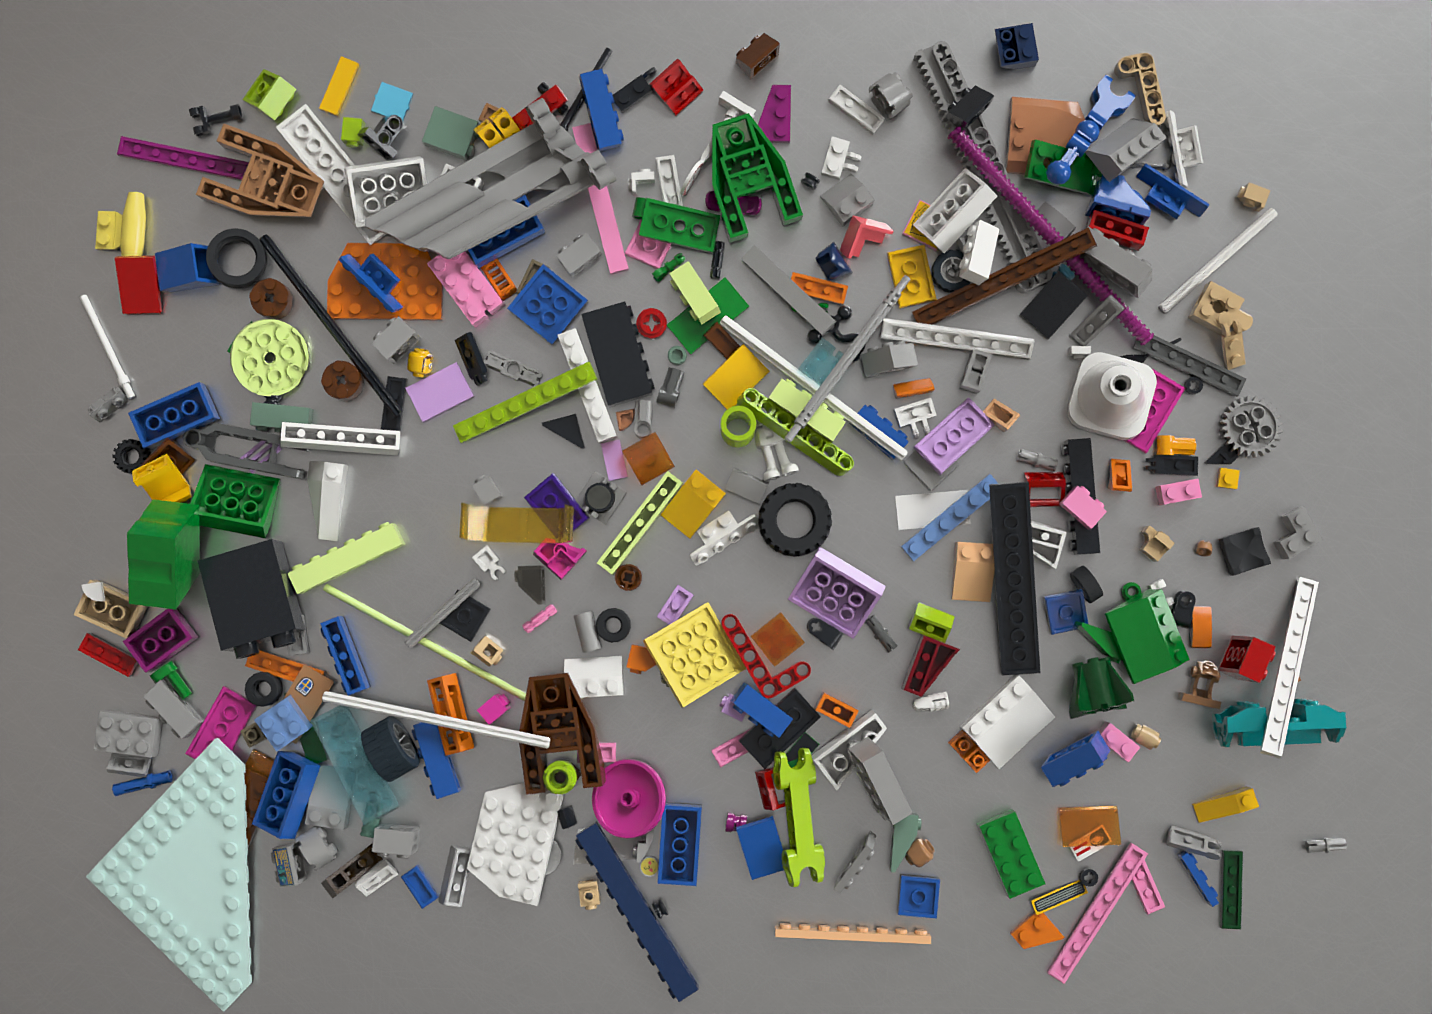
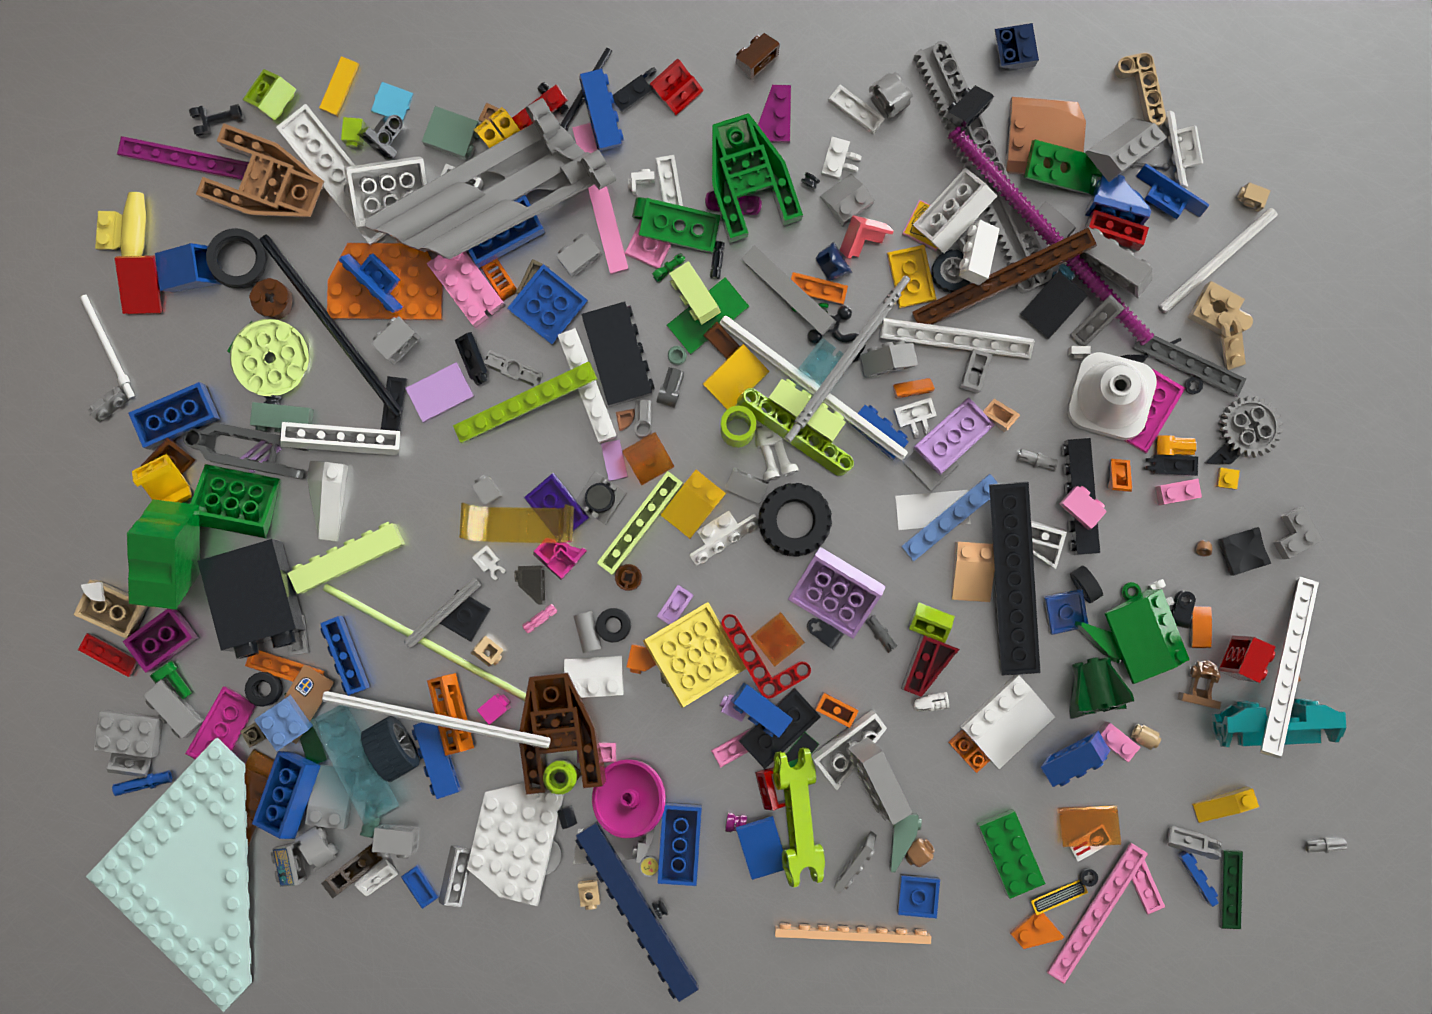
black tyre [112,439,151,474] -> none
reddish brown brick [321,360,364,401] -> none
yellow head [407,348,433,377] -> none
black tile [542,414,585,449] -> none
red gear [636,308,667,339] -> none
white piece [680,91,756,196] -> none
red tile [1024,472,1066,507] -> none
blue piece [1046,75,1136,185] -> none
tan brick [1139,525,1175,562] -> none

